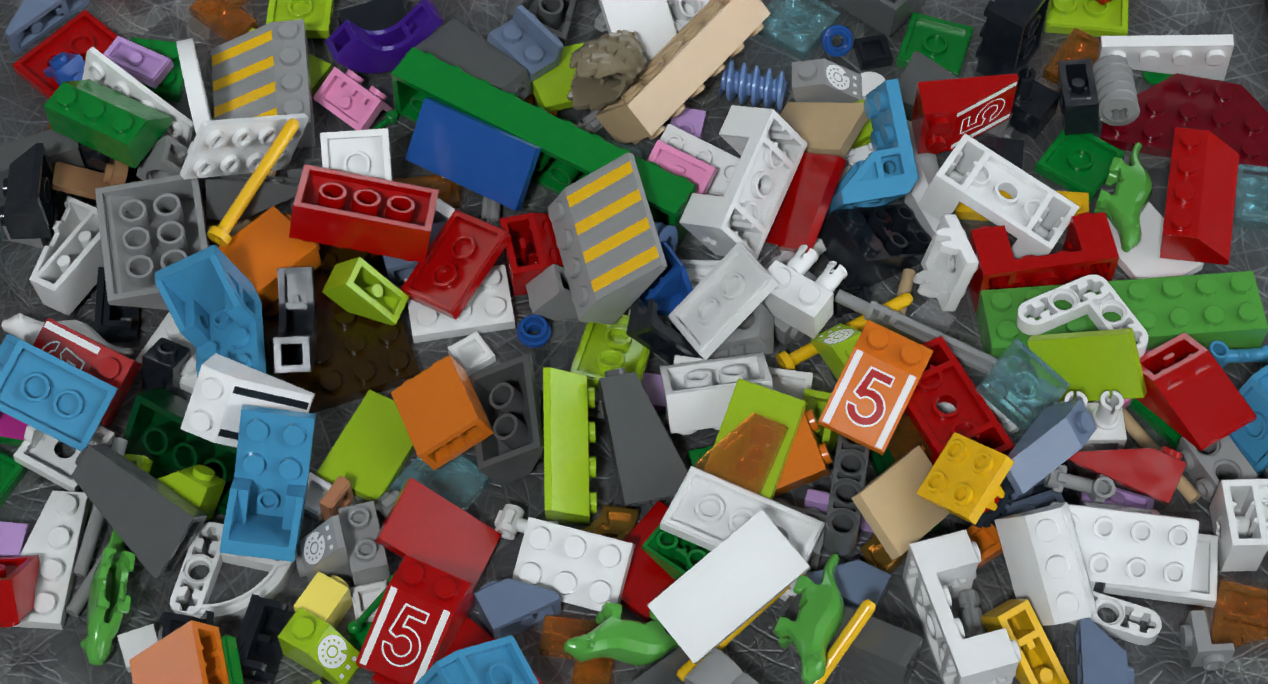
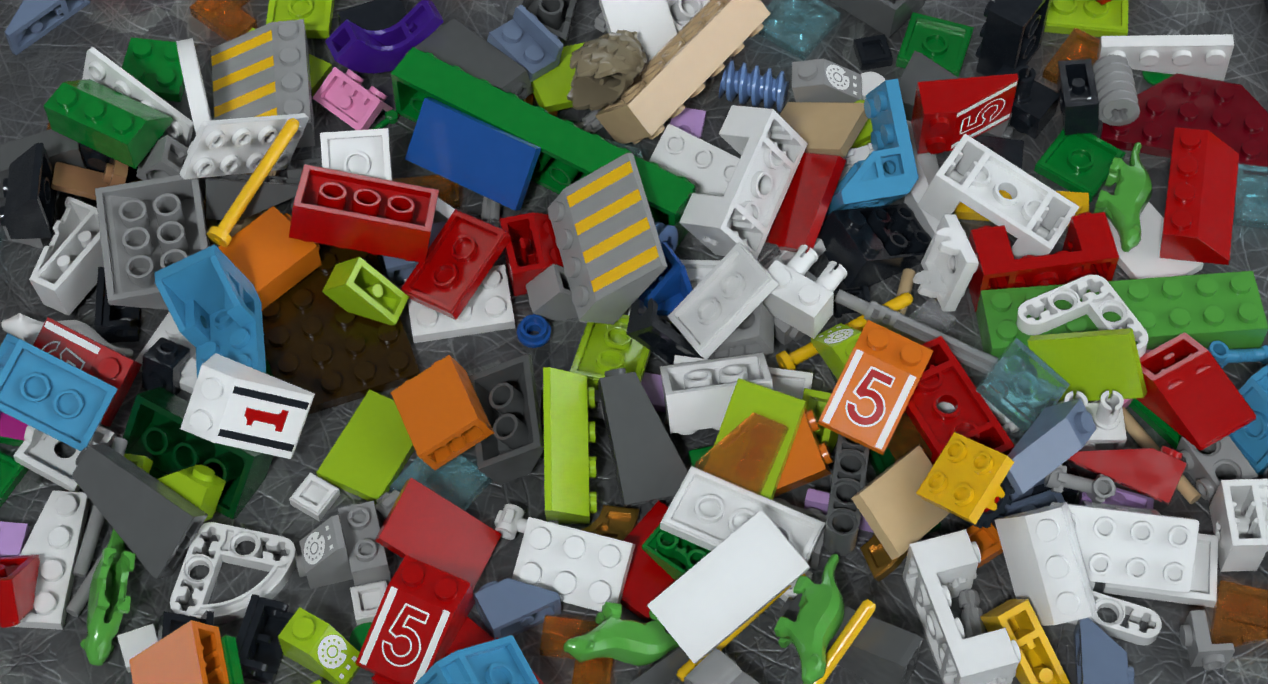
red tile [12,10,118,99] -> none
blue bracket [43,52,85,86] -> none
lavender plate [103,36,174,89] -> none
dark azure bracket [220,405,316,562] -> none
arch [273,267,317,373] -> none
light yellow brick [293,571,353,629] -> none
nougat tile [319,476,354,521] -> none
green hinge [347,574,394,635] -> none
white tile [448,331,496,376] -> none
bright pink plate [647,140,718,195] -> none
sand blue slope [807,560,891,618] -> none
blue plate [821,24,853,57] -> none

